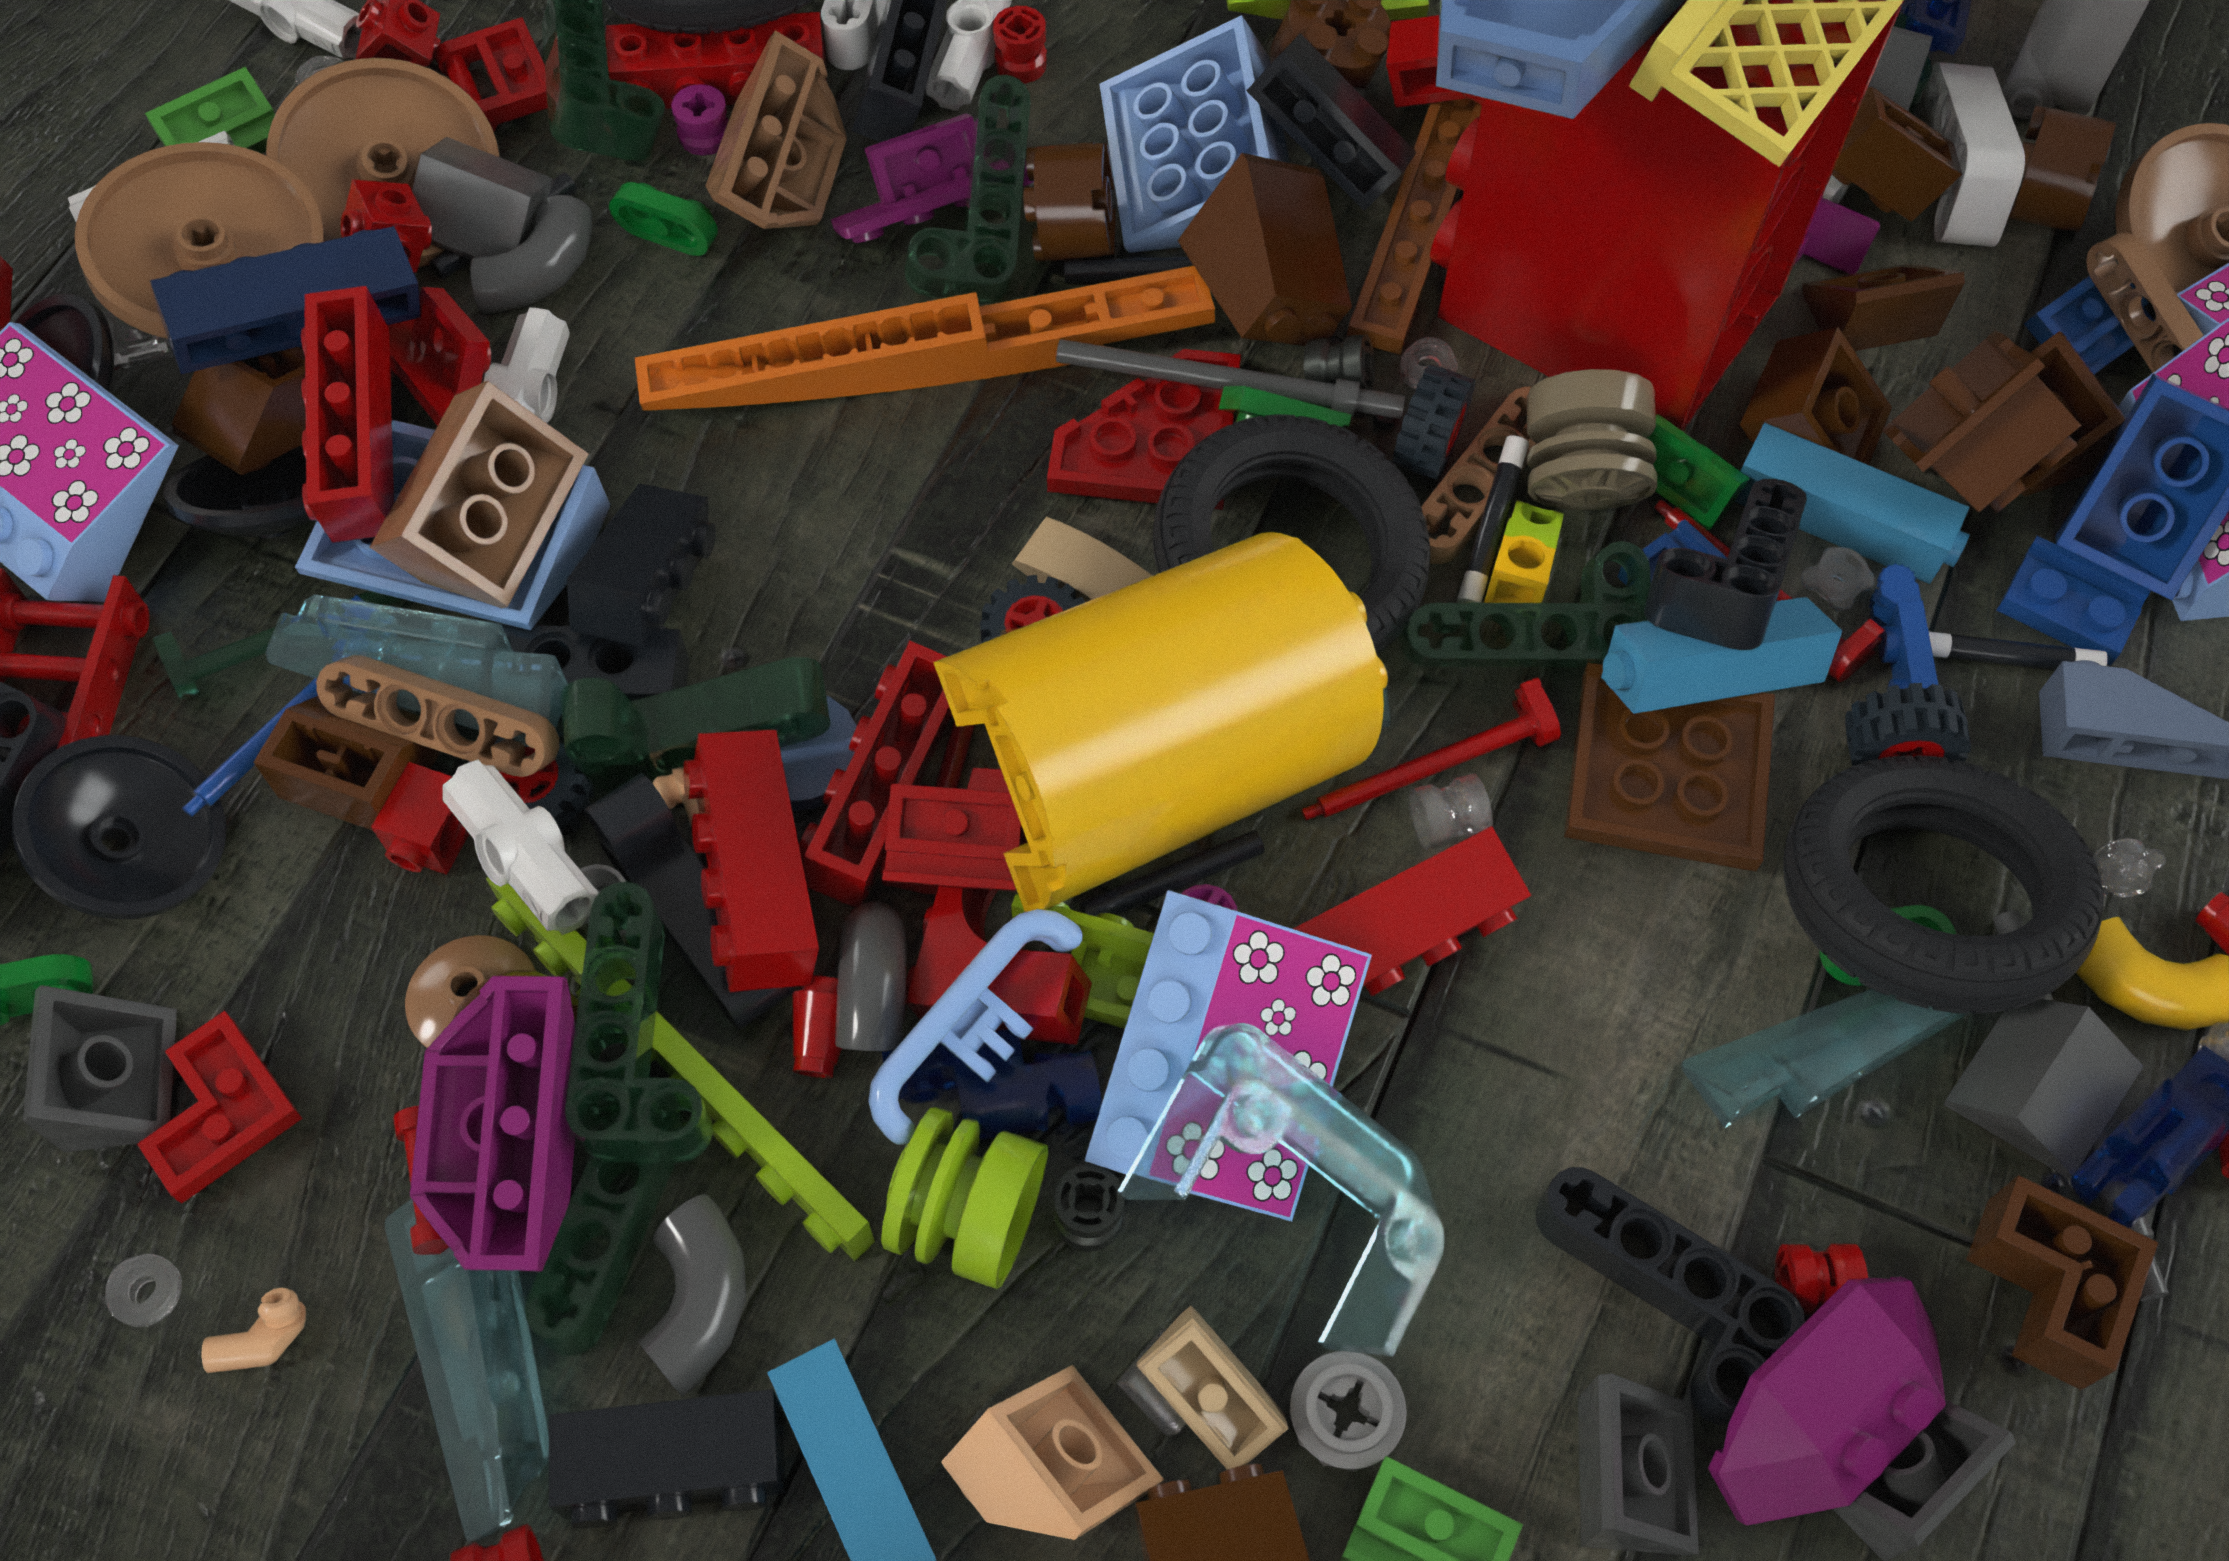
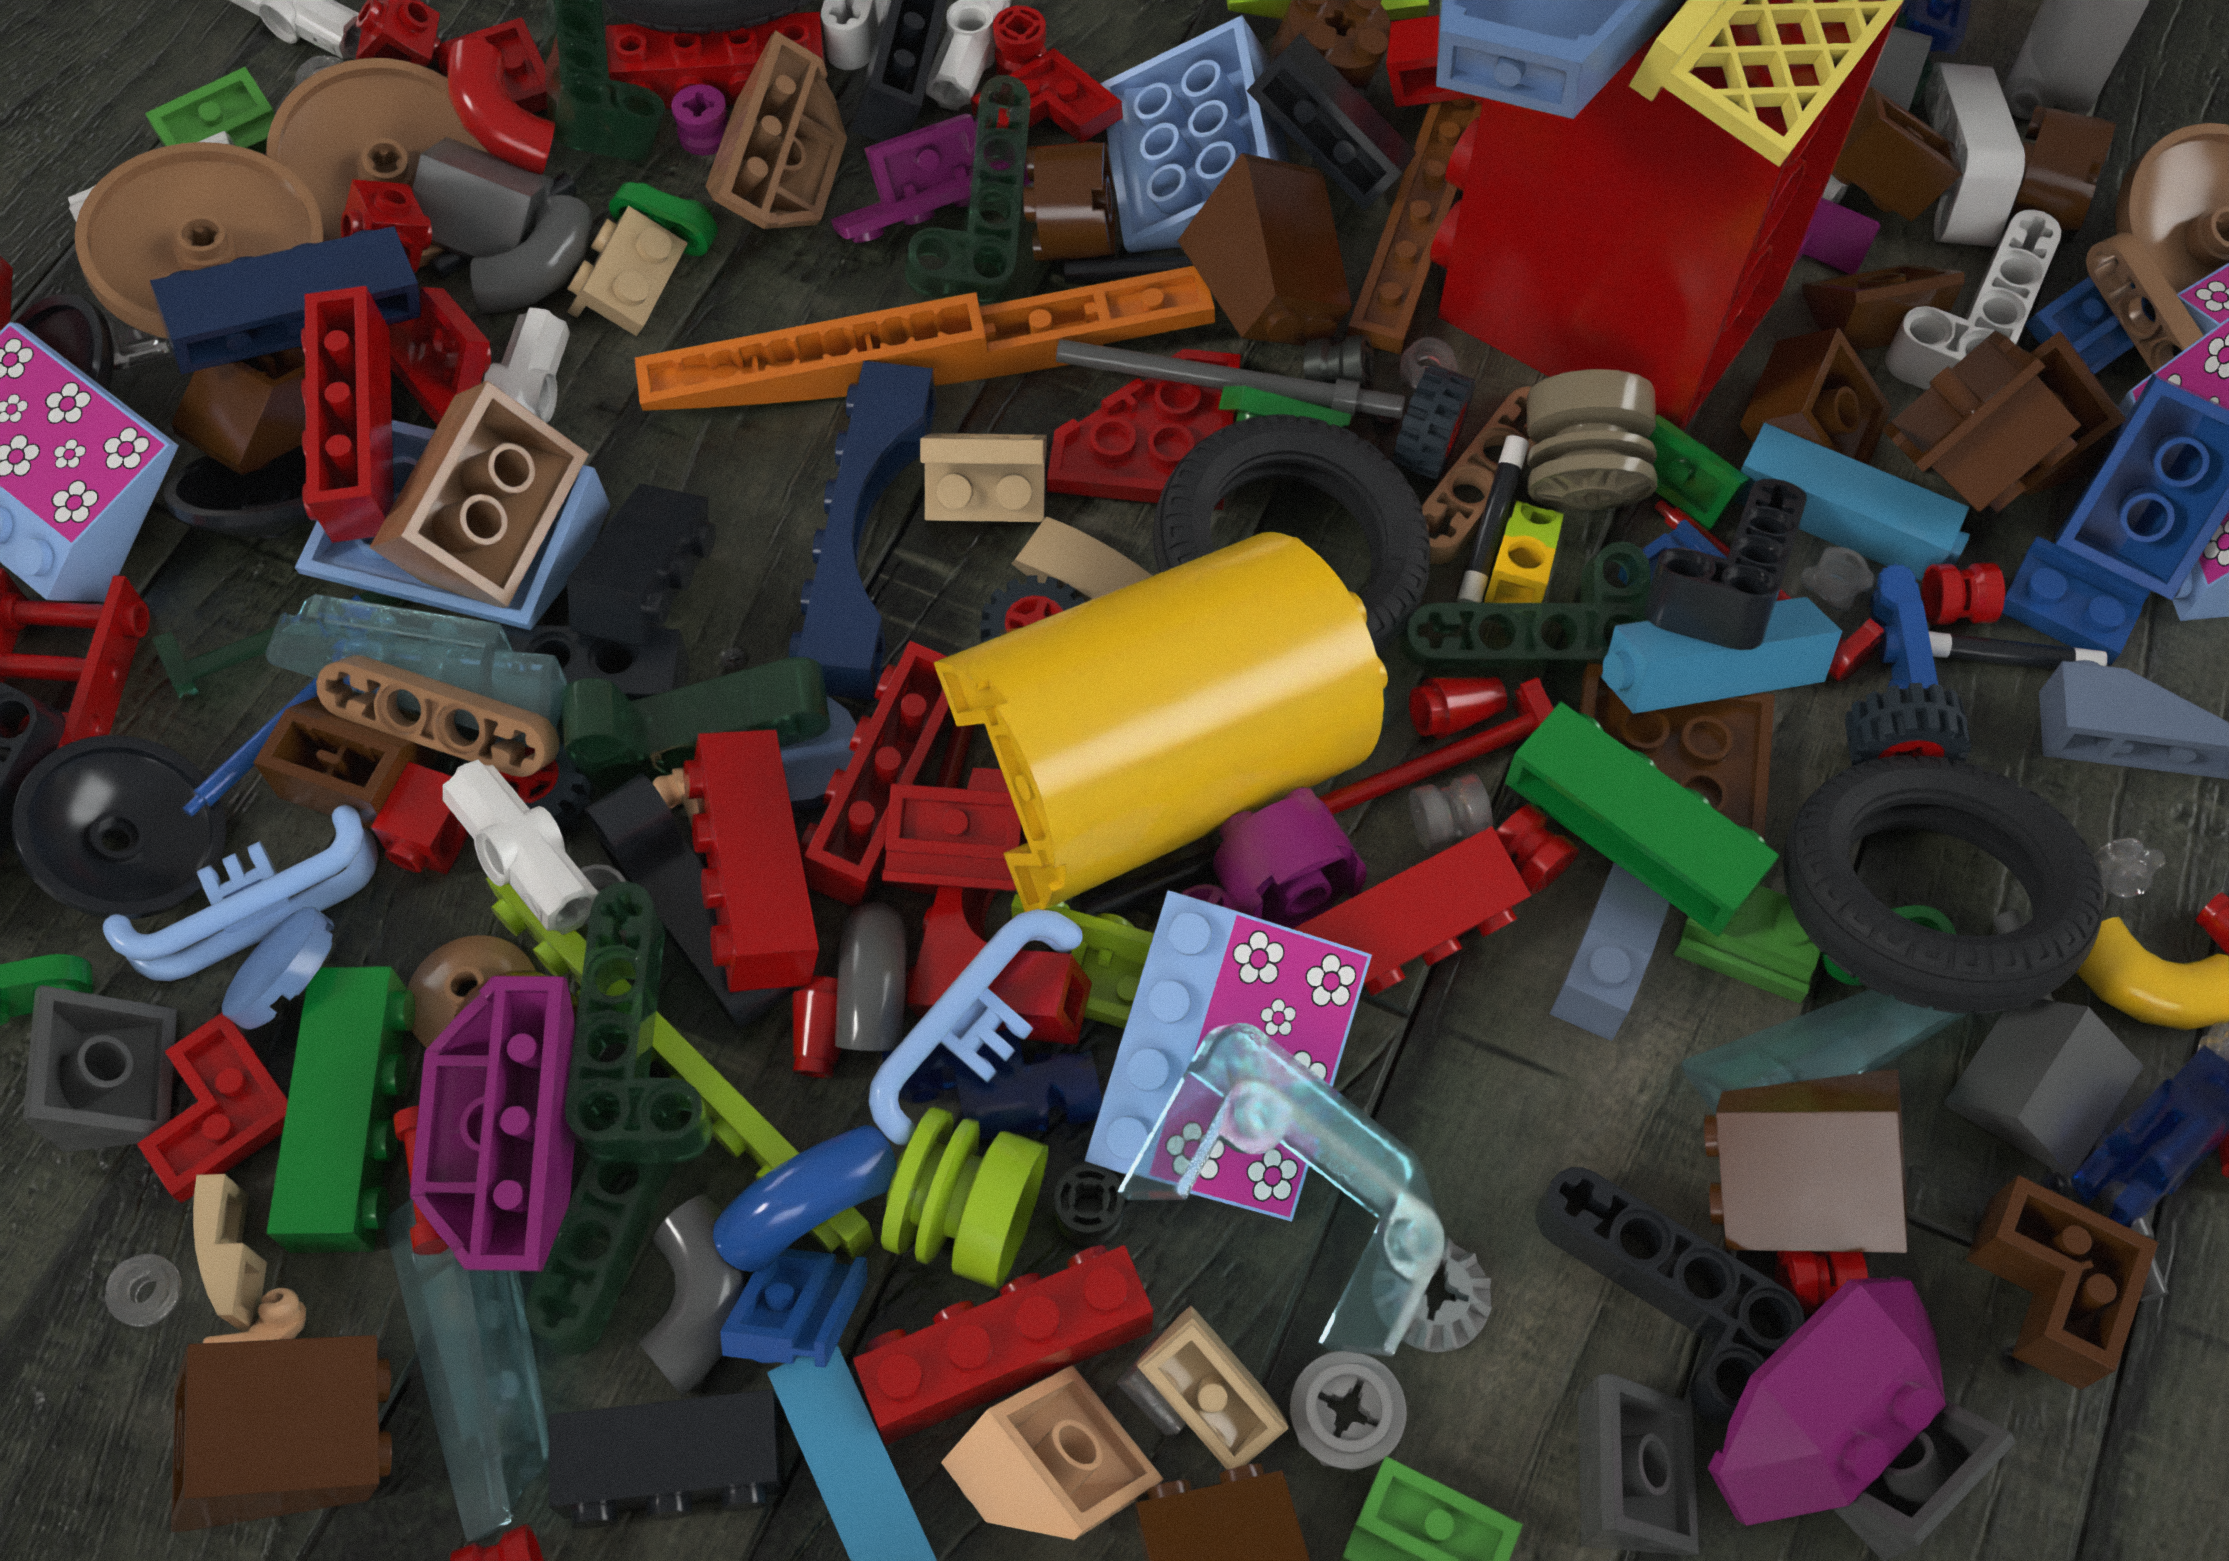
none -> light blue piece [103,804,379,982]
none -> reddish brown slope [171,1335,392,1533]
none -> tan slope [193,1174,267,1332]
none -> medium blue tile [222,907,334,1030]
none -> green brick [267,966,416,1253]
none -> red cylinder [447,38,555,175]
none -> tan bracket [567,206,688,336]
none -> blue cylinder [713,1125,897,1272]
none -> blue plate [720,1249,868,1368]
none -> dark blue arch [789,361,937,701]
none -> red brick [853,1245,1154,1445]
none -> tan bracket [920,433,1047,522]
none -> red plate [970,48,1123,143]
none -> magenta brick [1213,787,1367,929]
none -> light grey gear [1378,1237,1492,1352]
none -> red cone [1409,676,1507,739]
none -> red wheel [1496,803,1579,894]
none -> green brick [1505,702,1780,937]
none -> sand blue slope [1550,863,1670,1041]
none -> bright green plate [1673,886,1821,1004]
none -> slope [1704,1070,1907,1253]
none -> white beam [1885,209,2062,390]
none -> red wheel [1920,562,2005,625]

